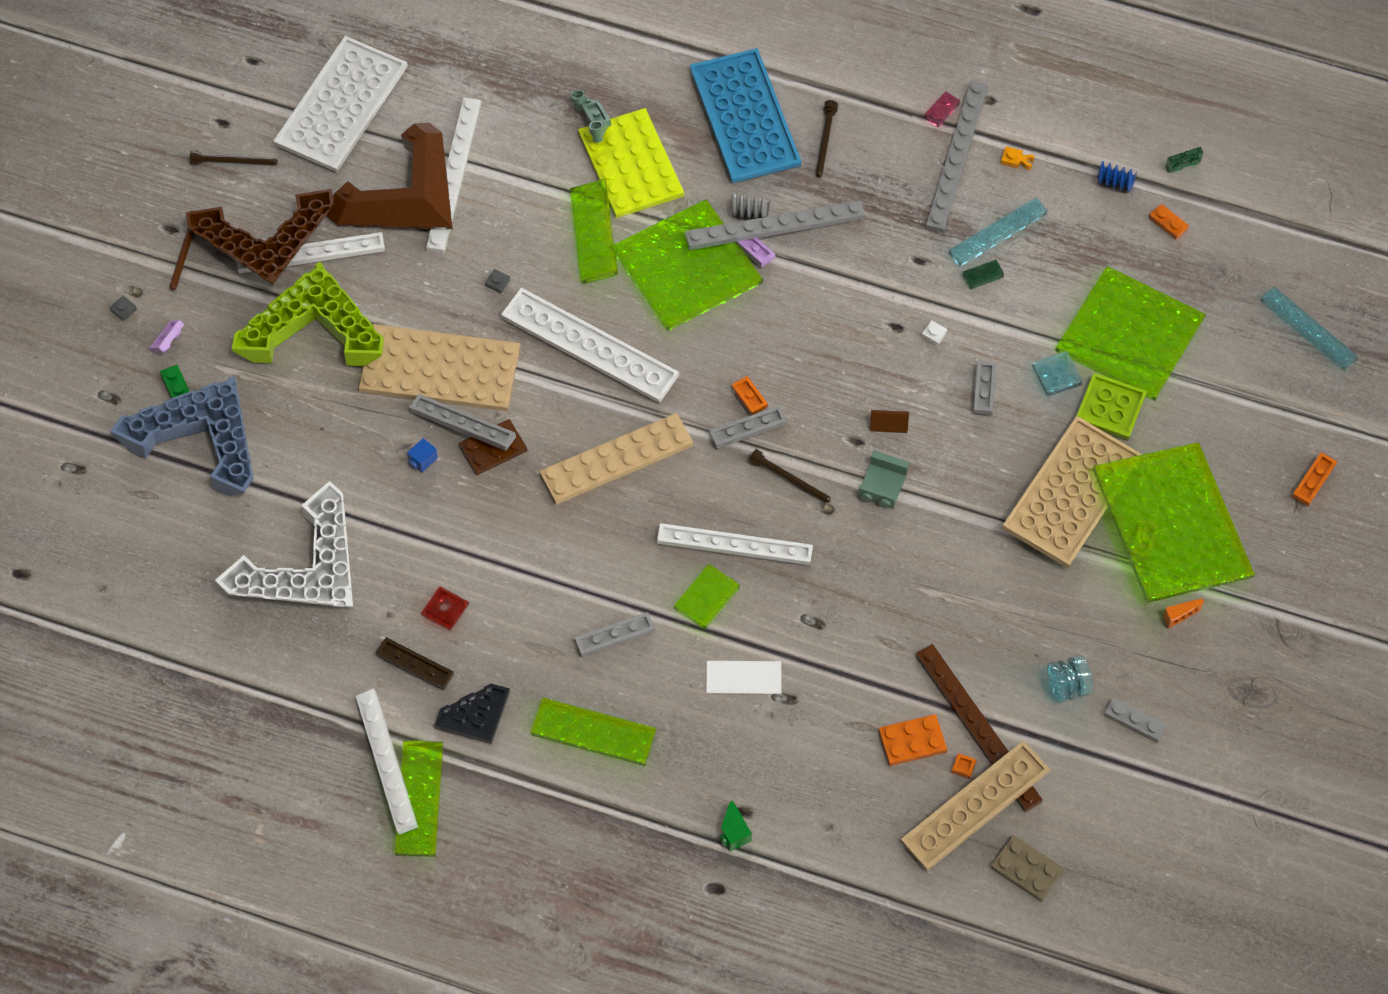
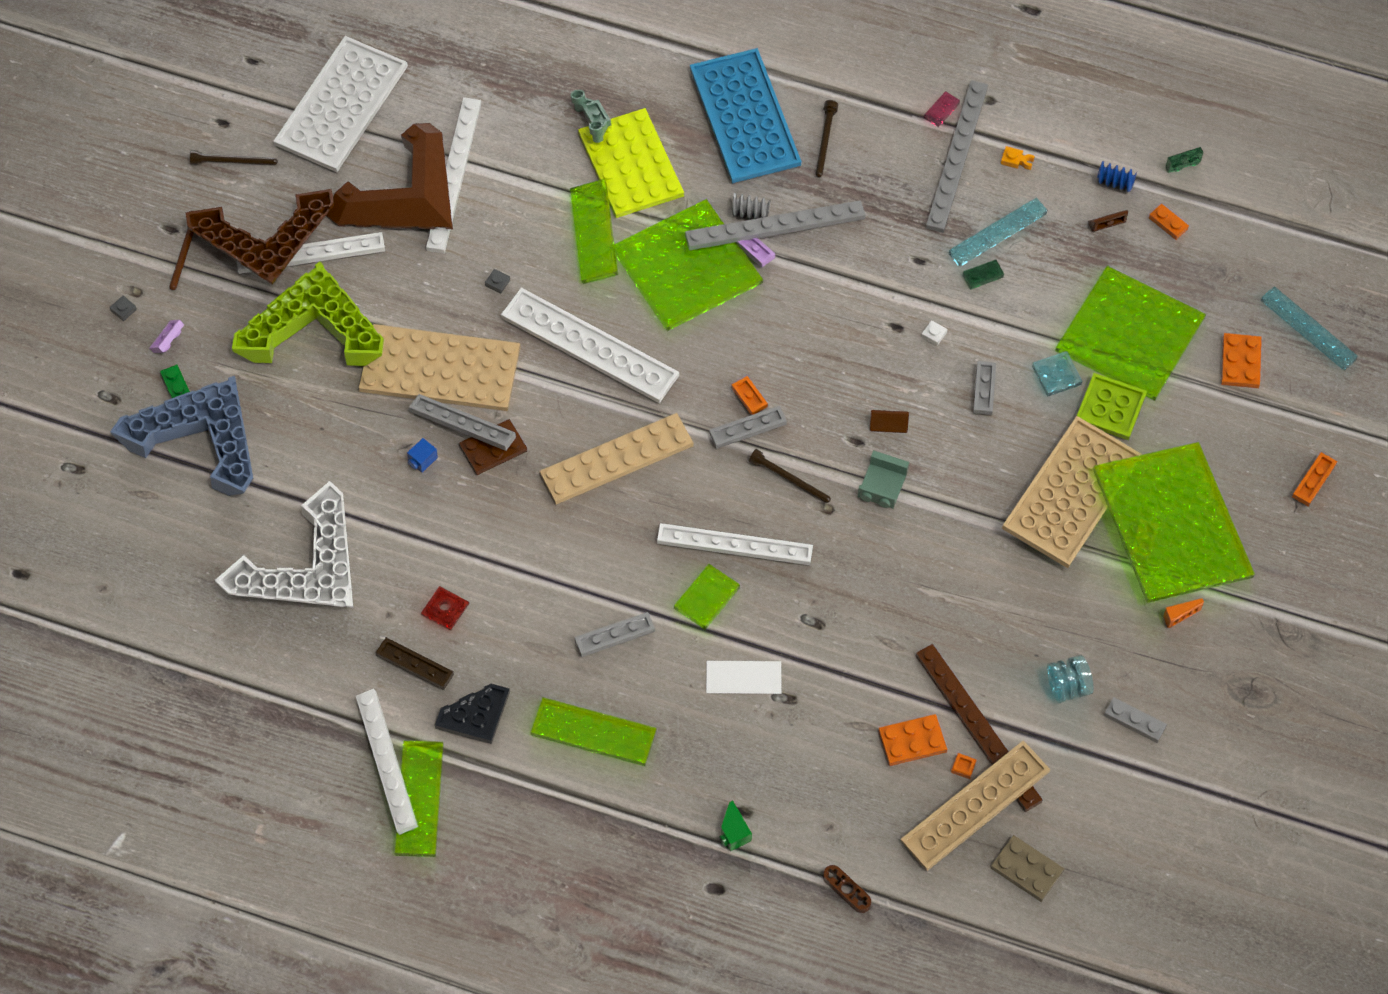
none -> reddish brown beam [823,865,871,913]
none -> reddish brown slope [1088,210,1128,232]
none -> orange plate [1221,333,1262,388]

